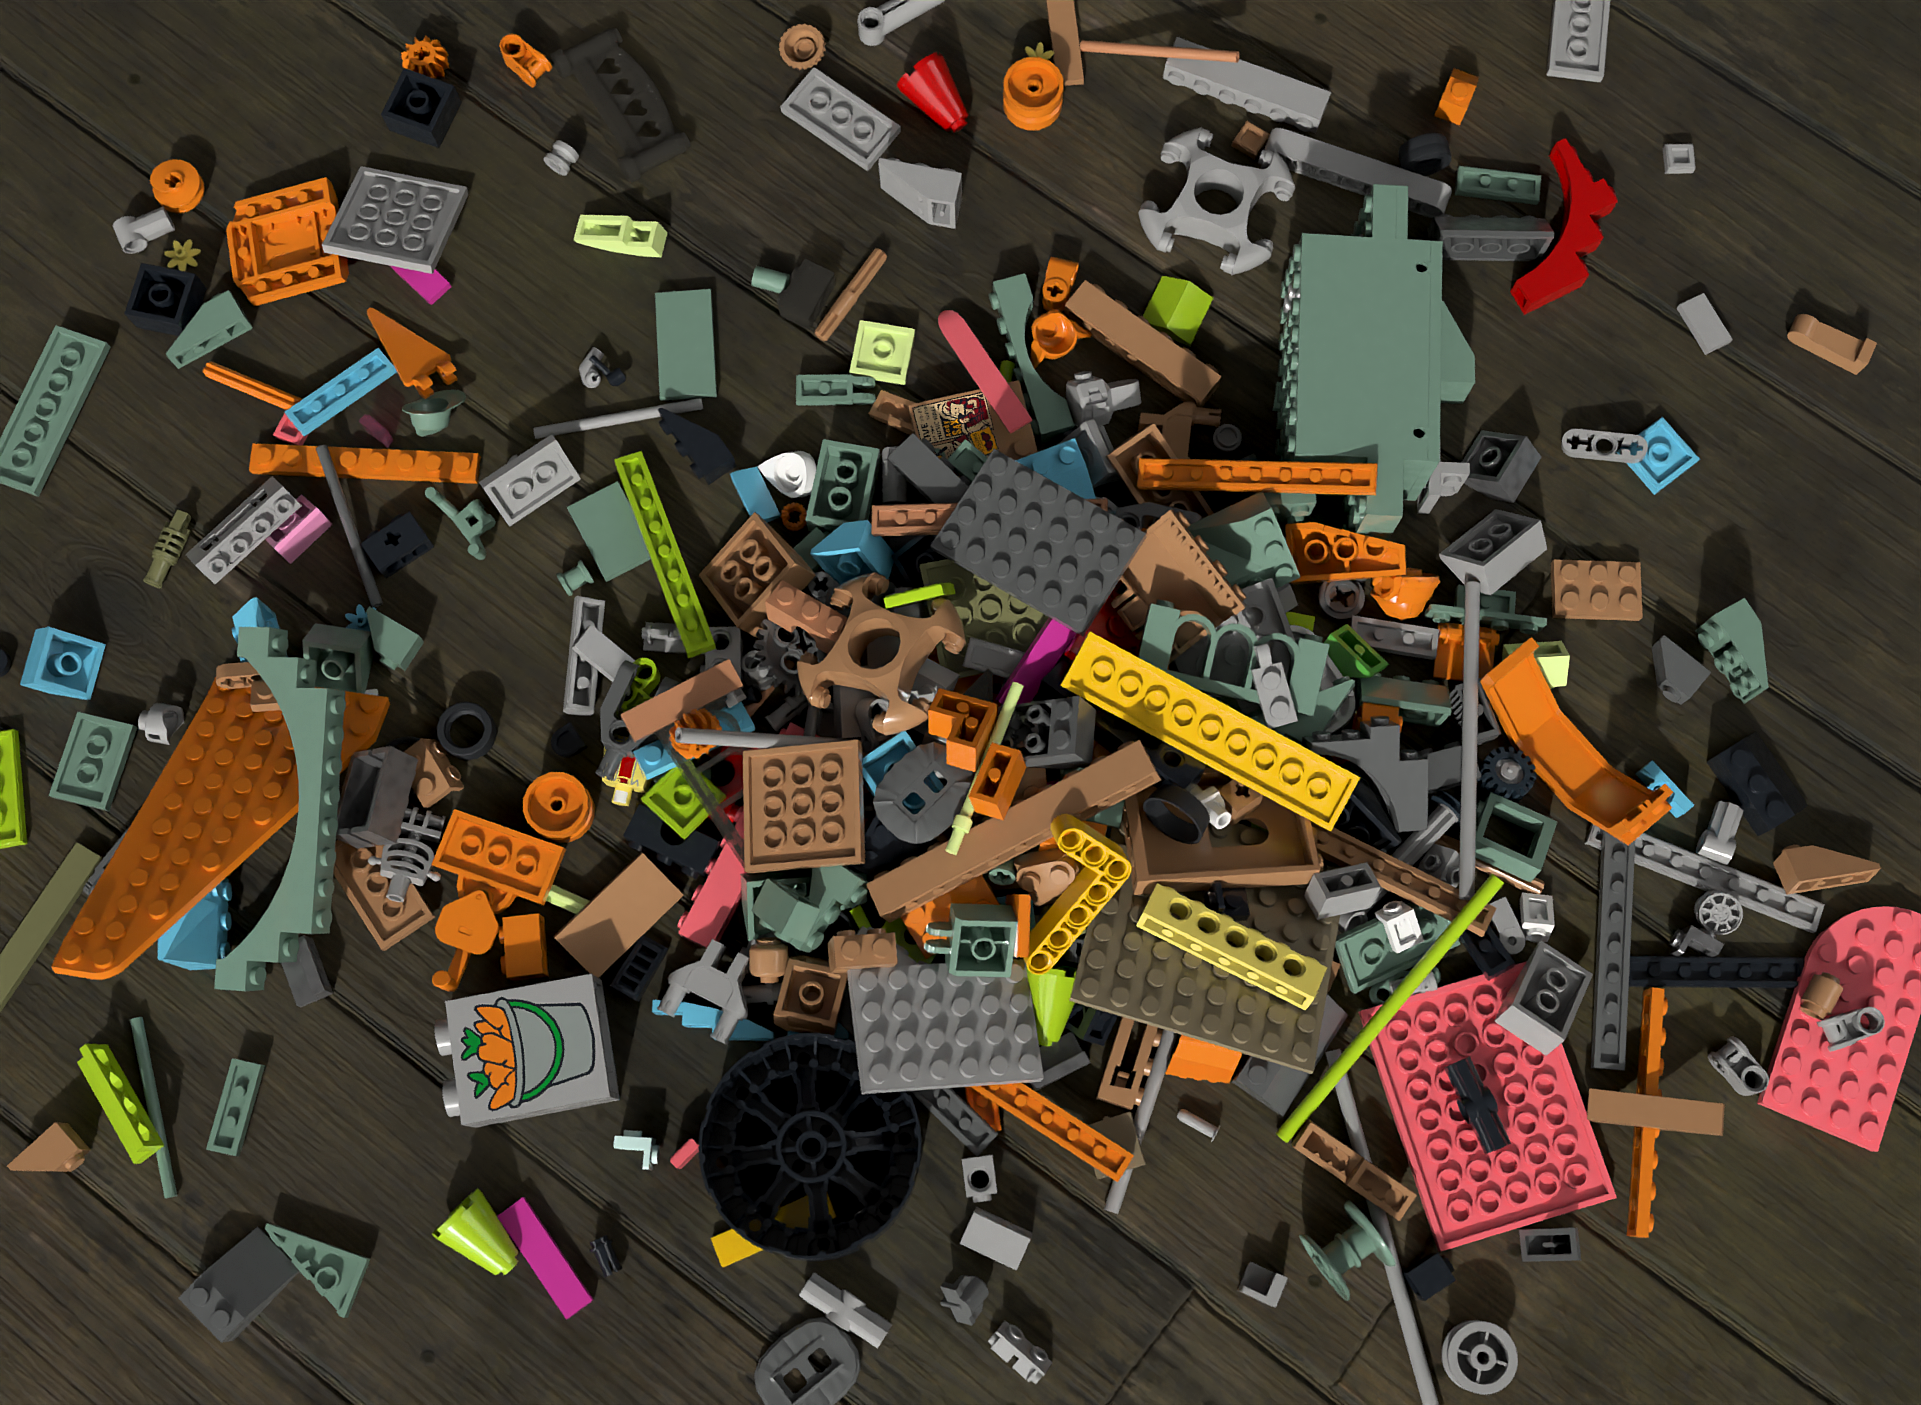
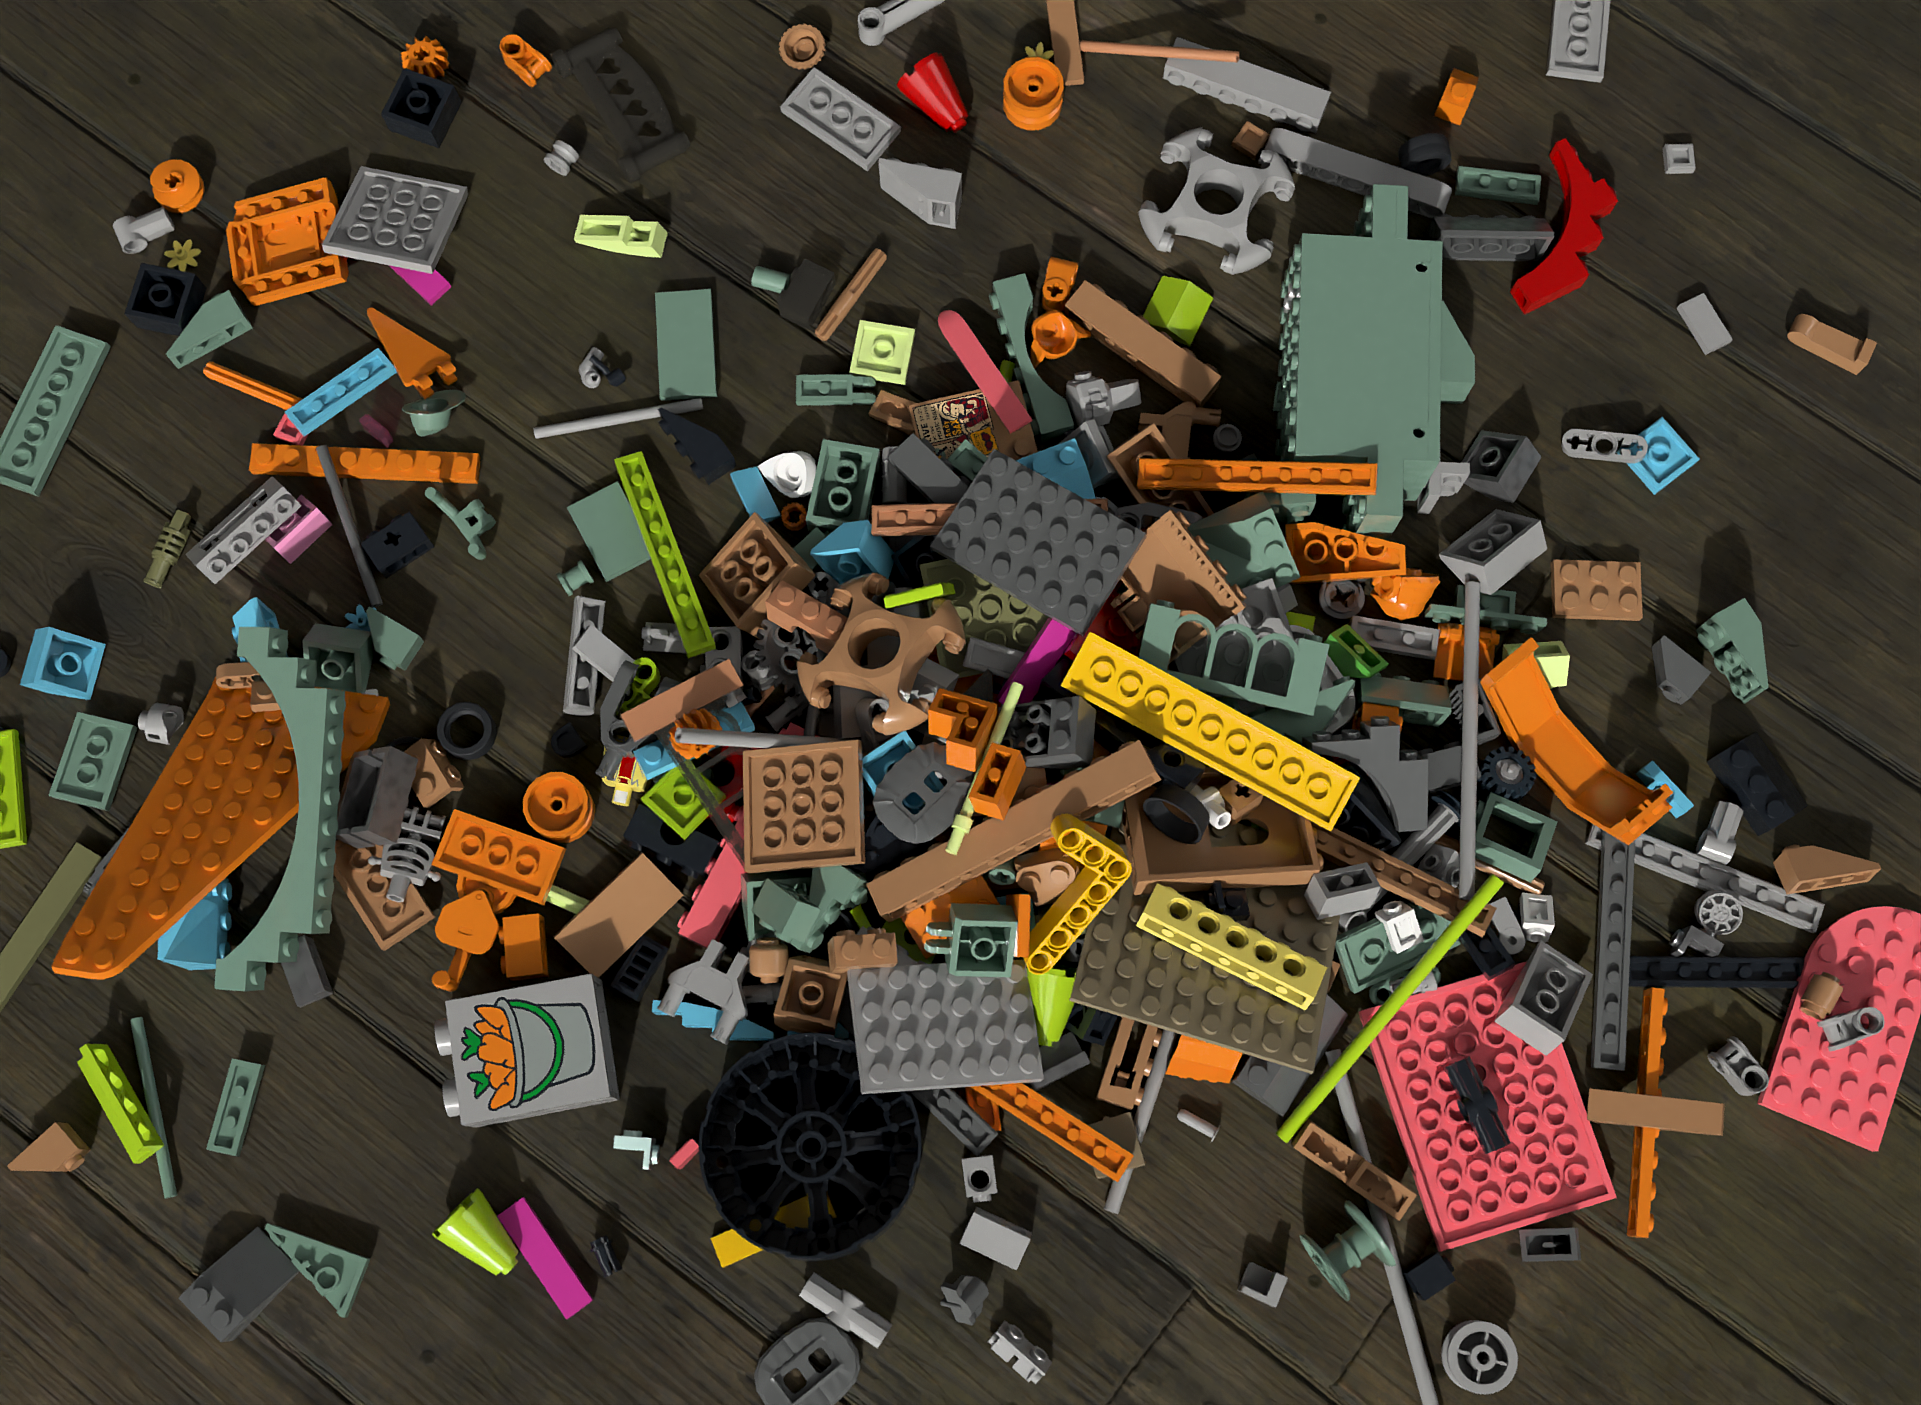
light grey plate [479,434,581,527] -> none
light grey plate [1251,643,1298,729] -> none

